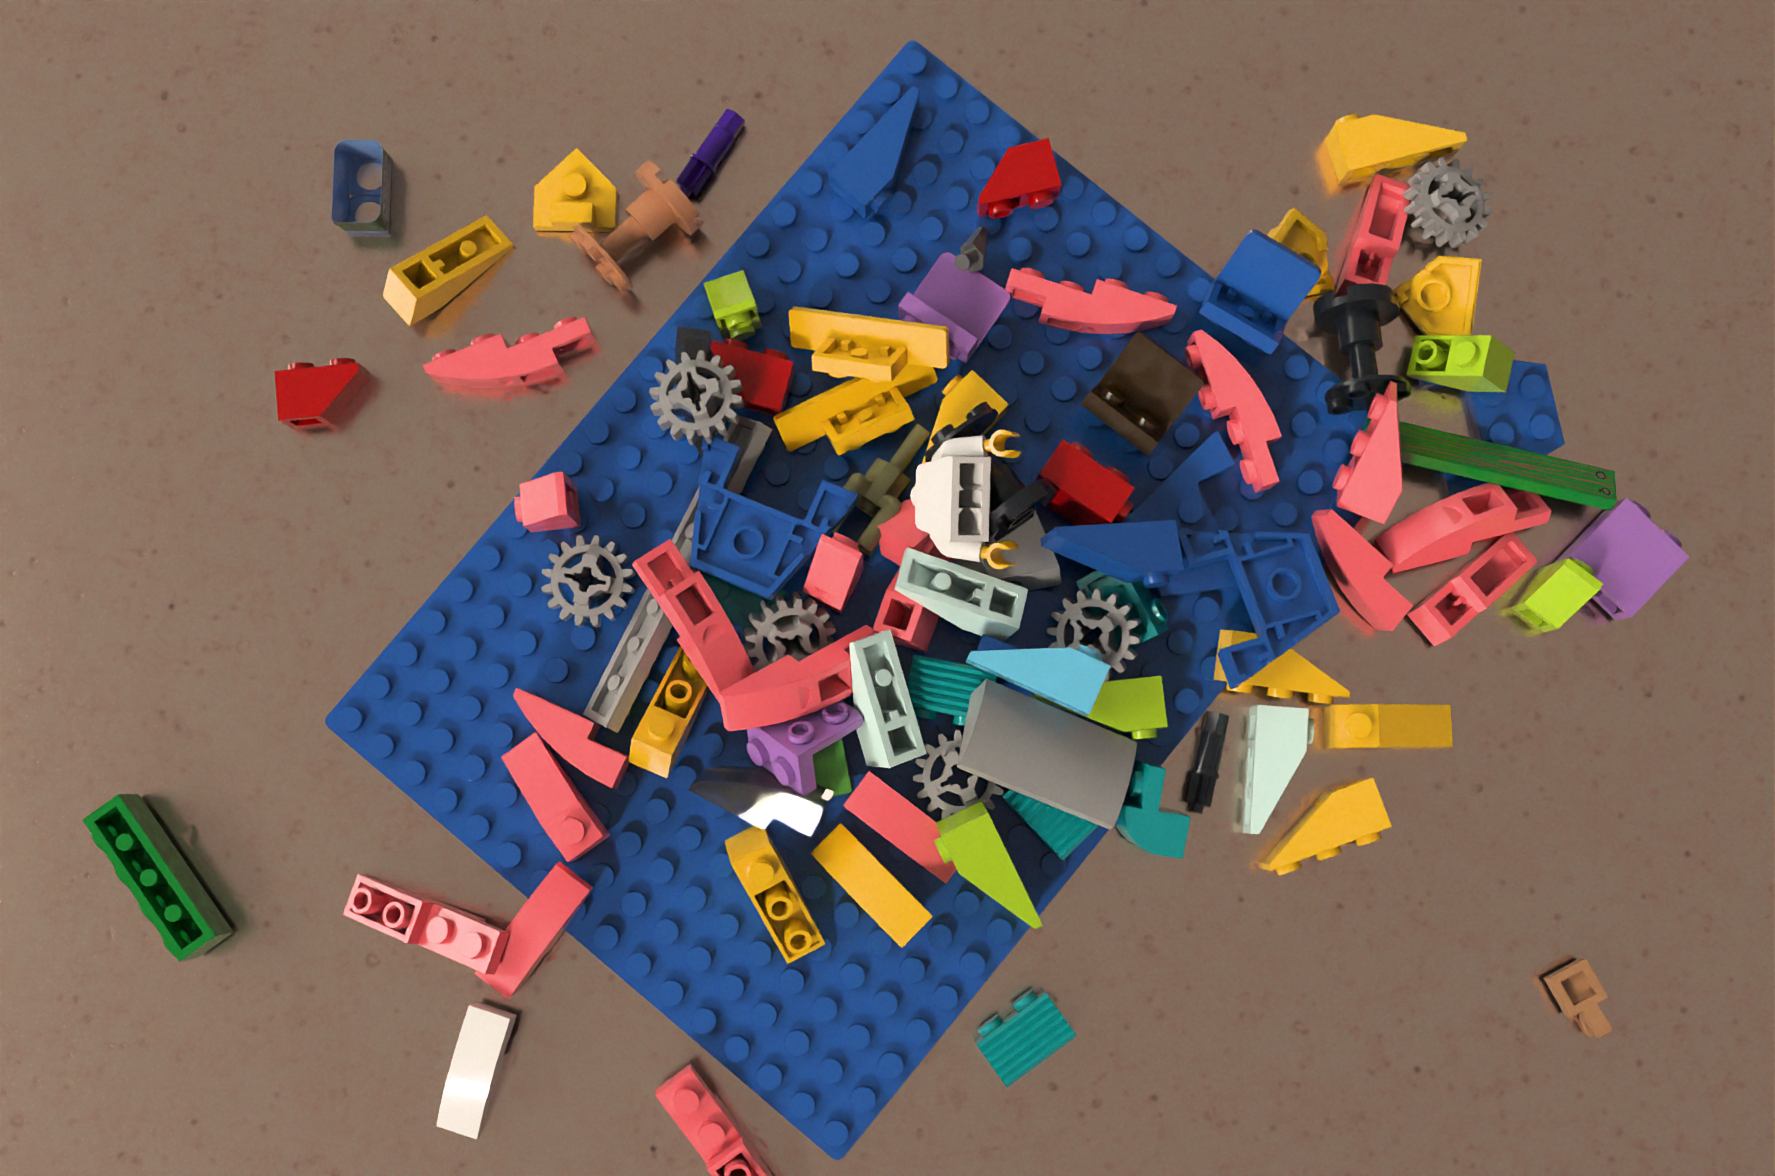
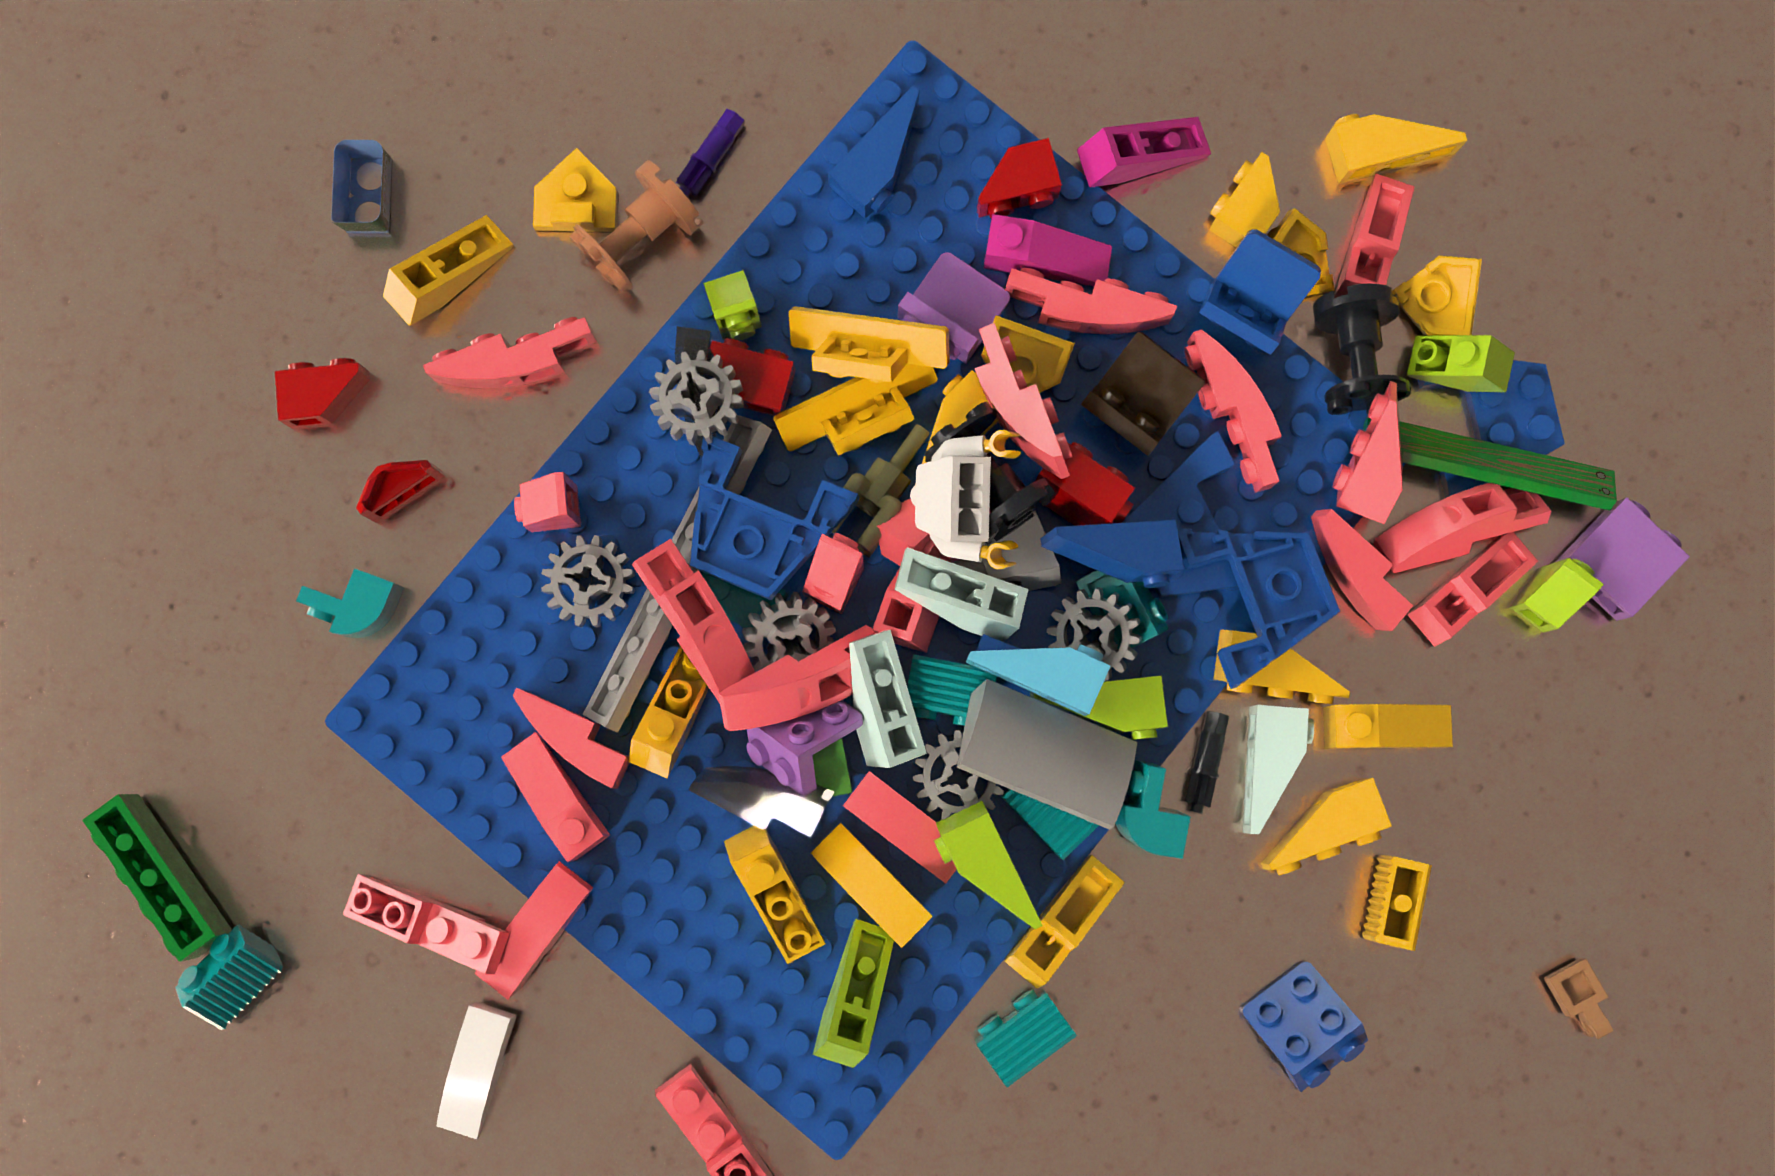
dark grey bar [955,225,988,273] -> none
light grey gear [1403,157,1492,248] -> none
none -> teal brick [175,924,283,1030]
none -> teal brick [296,568,405,638]
none -> red slope [356,460,445,523]
none -> lime slope [813,919,894,1068]
none -> coral slope [975,323,1072,479]
none -> yellow plate [981,315,1075,393]
none -> dark pink slope [983,214,1112,286]
none -> yellow slope [1004,855,1125,989]
none -> dark pink slope [1077,117,1211,187]
none -> yellow slope [1209,152,1280,248]
none -> blue bracket [1243,962,1368,1092]
none -> yellow brick [1361,855,1432,951]

